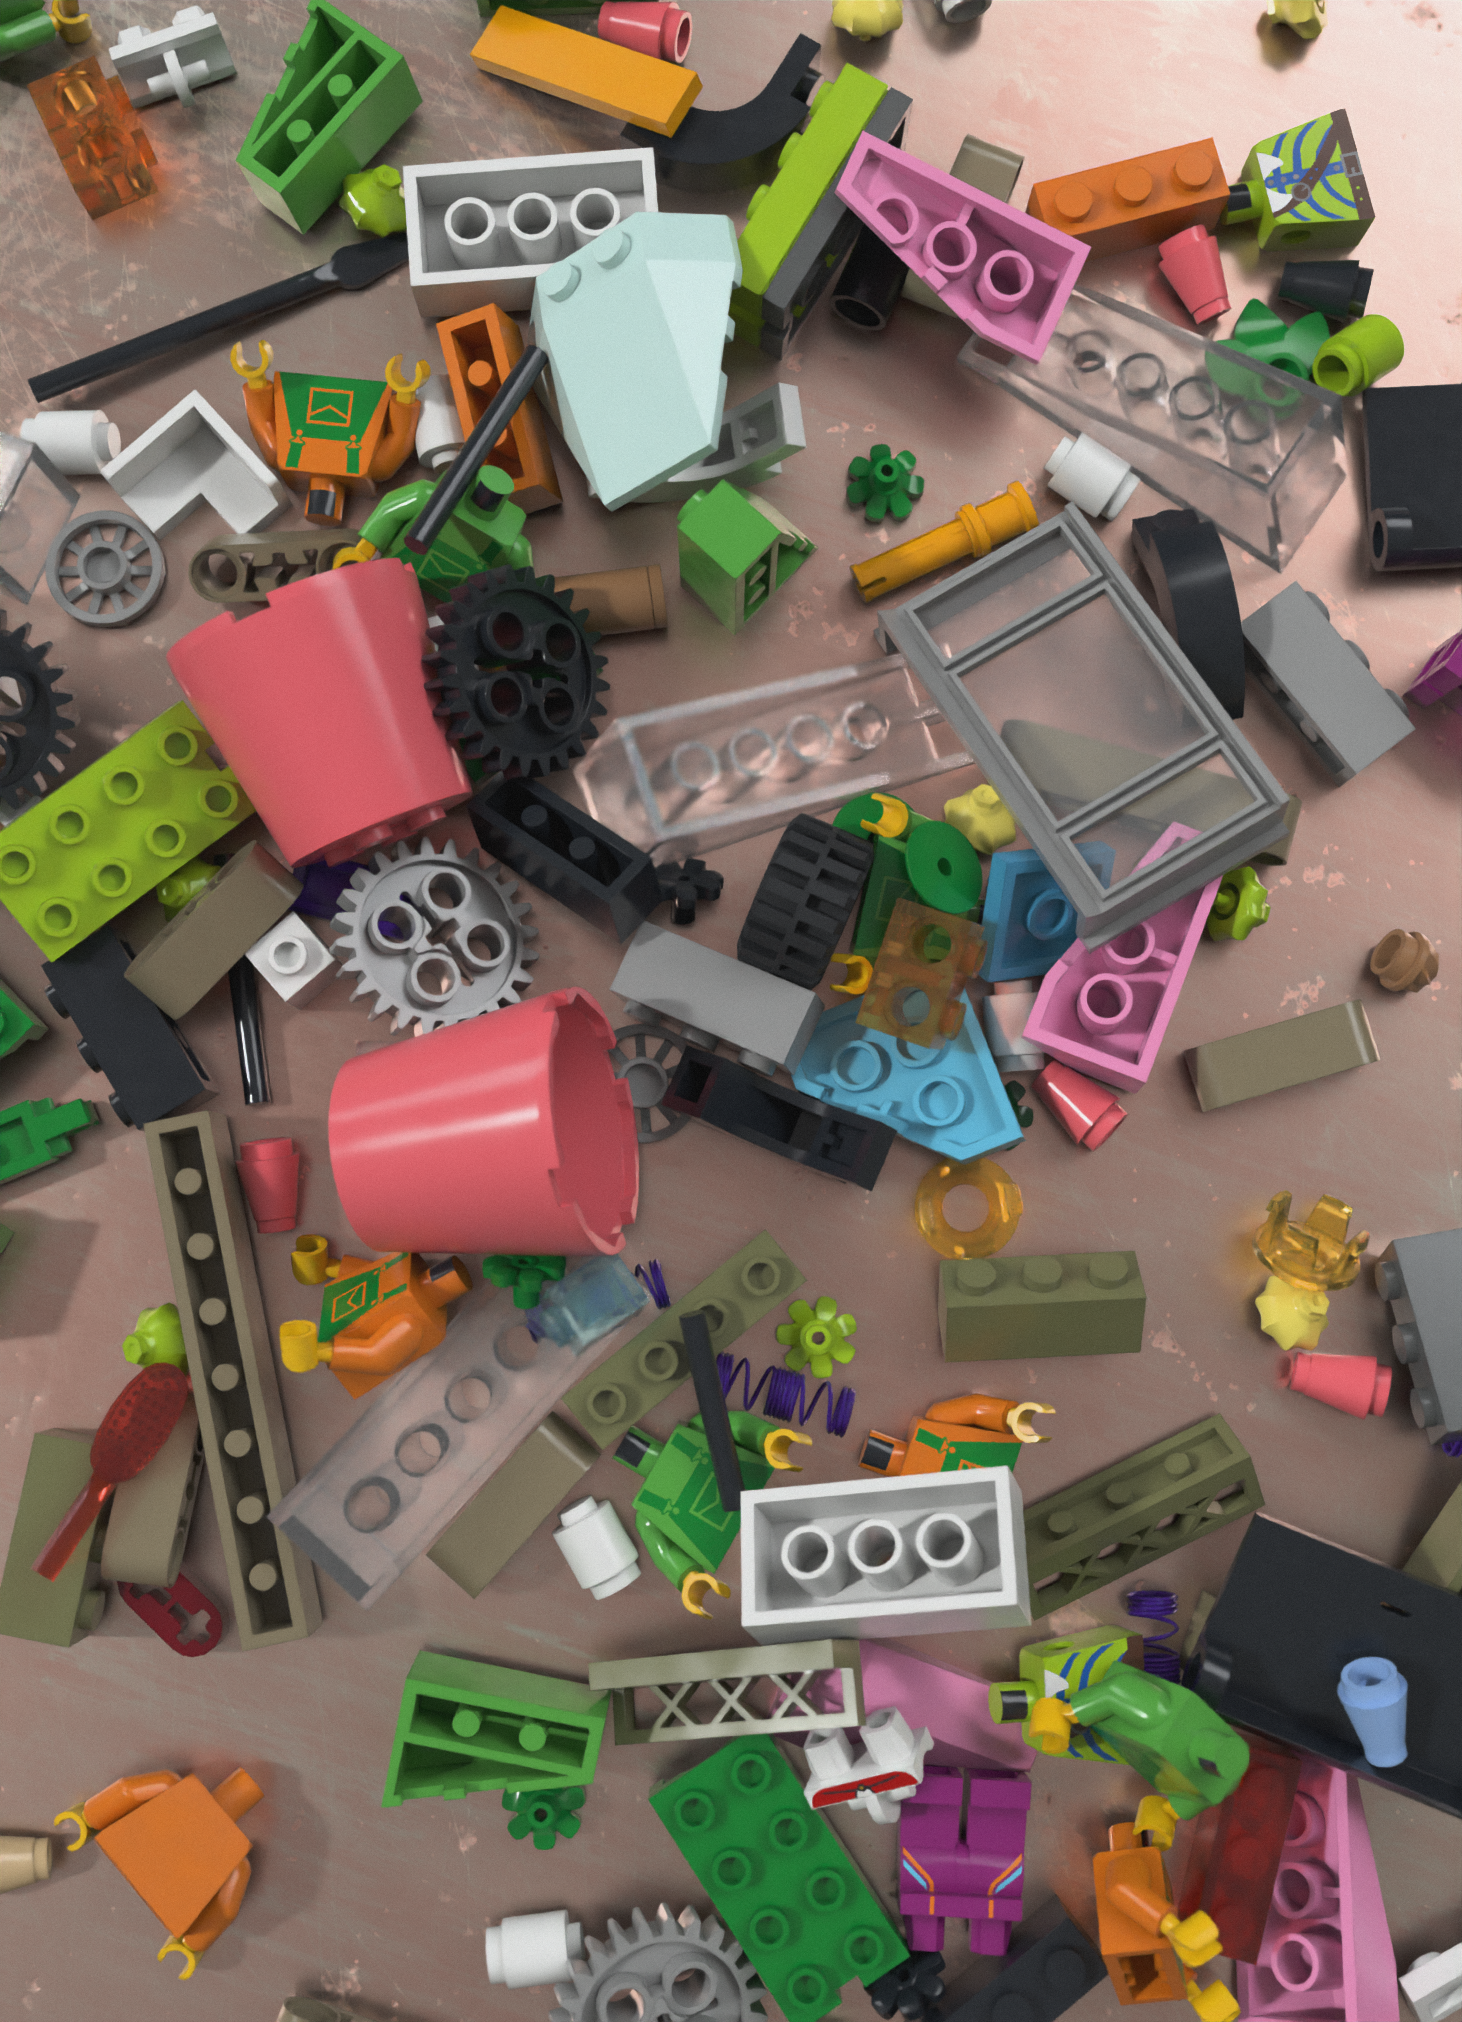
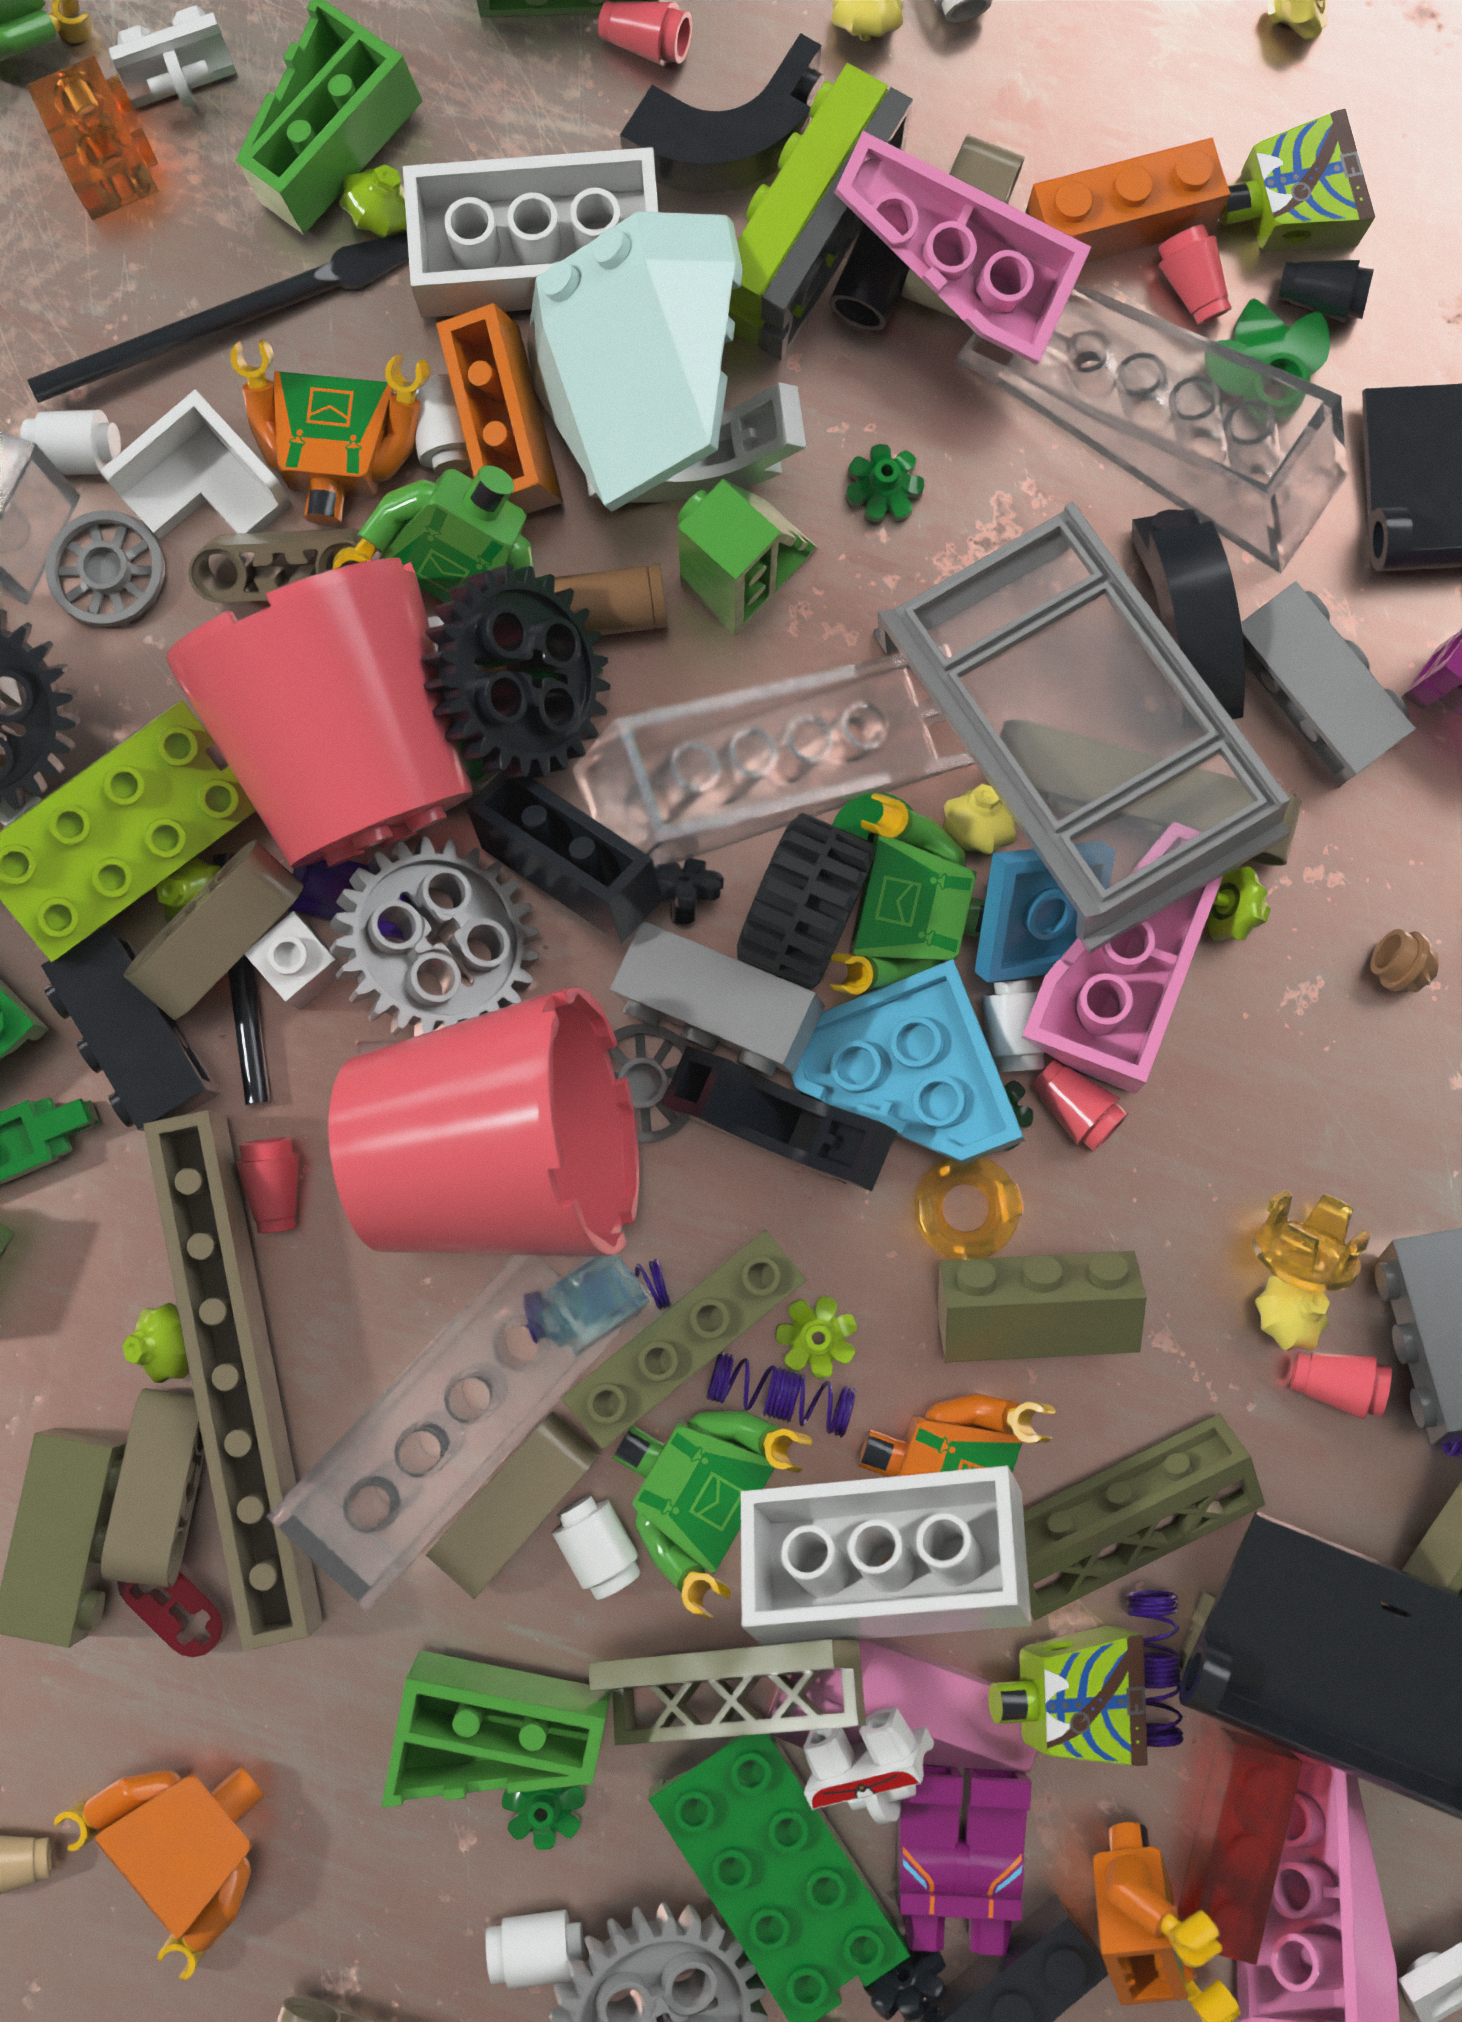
clear red piece [30,1362,188,1582] -> none
orange torso [279,1234,473,1400] -> none
black bar [404,345,548,555] -> none
light orange tile [470,5,703,138] -> none
green plant [482,1255,566,1309] -> none
black bar [678,1310,746,1512] -> none
light orange pin [850,480,1039,603] -> none
clear orange brick [855,897,988,1050] -> none
green piece [905,821,983,915] -> none
bright green torso [1028,1660,1249,1852] -> none
white brick [1044,432,1141,521] -> none
dark tan beam [1183,999,1381,1112] -> none
lime brick [1312,314,1404,397] -> none
light blue cone [1337,1657,1407,1767] -> none

